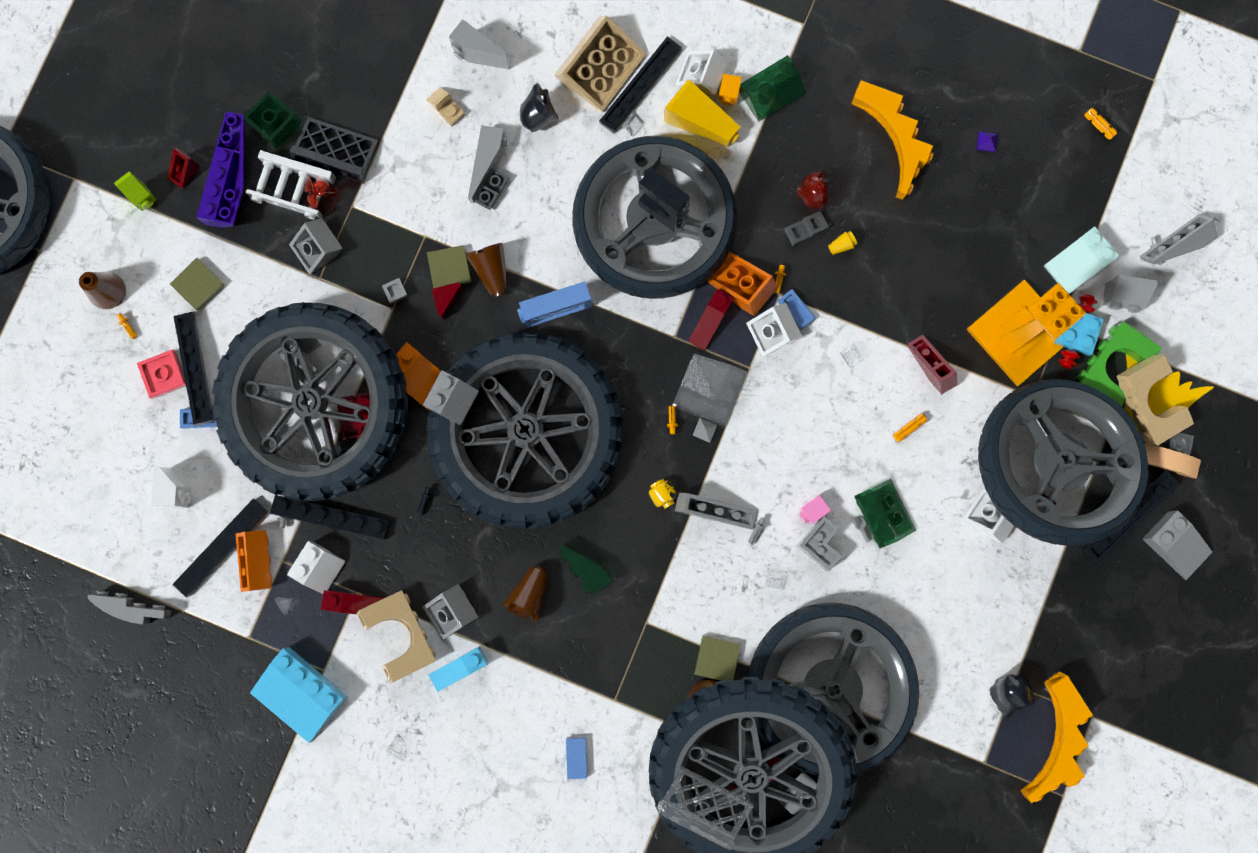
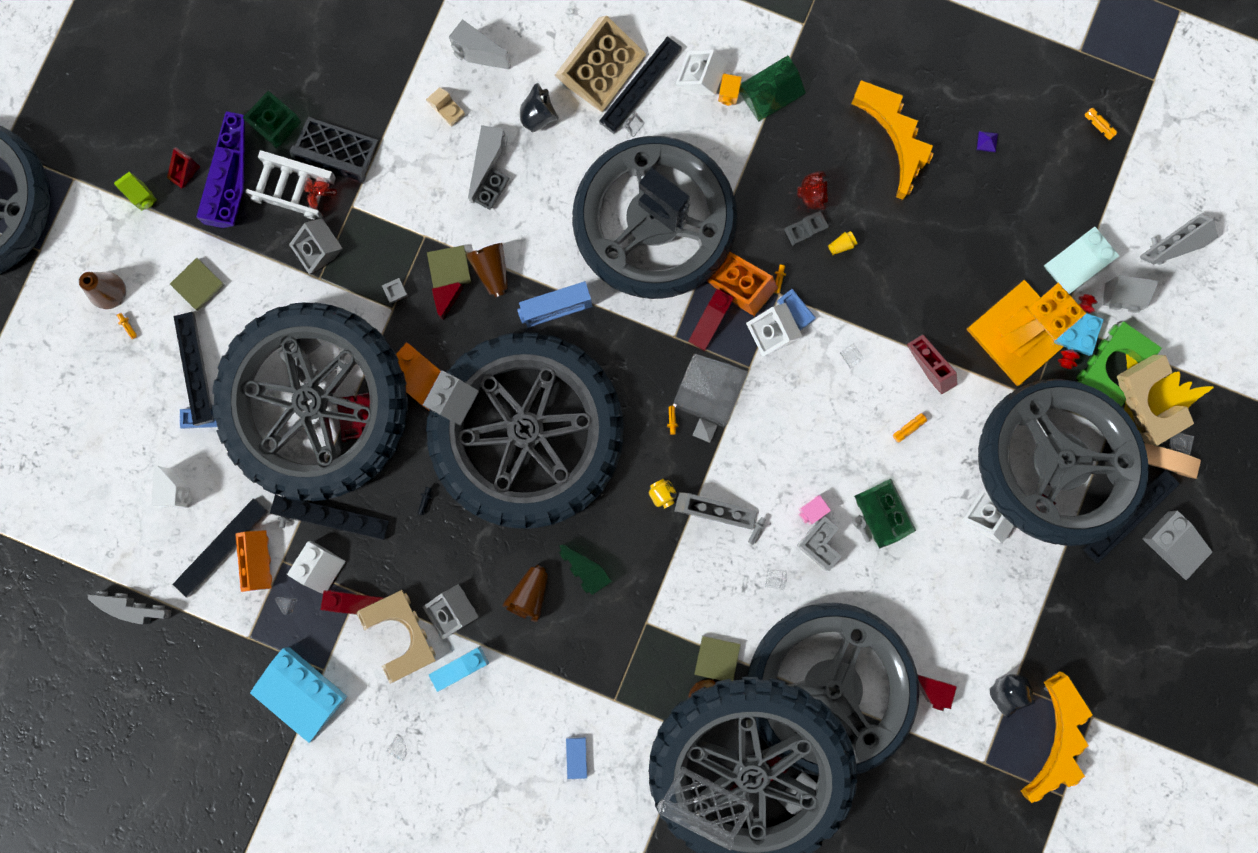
coral plate [137,349,186,399] -> none
yellow slope [664,79,741,147] -> none
none -> dark red slope [917,674,957,711]

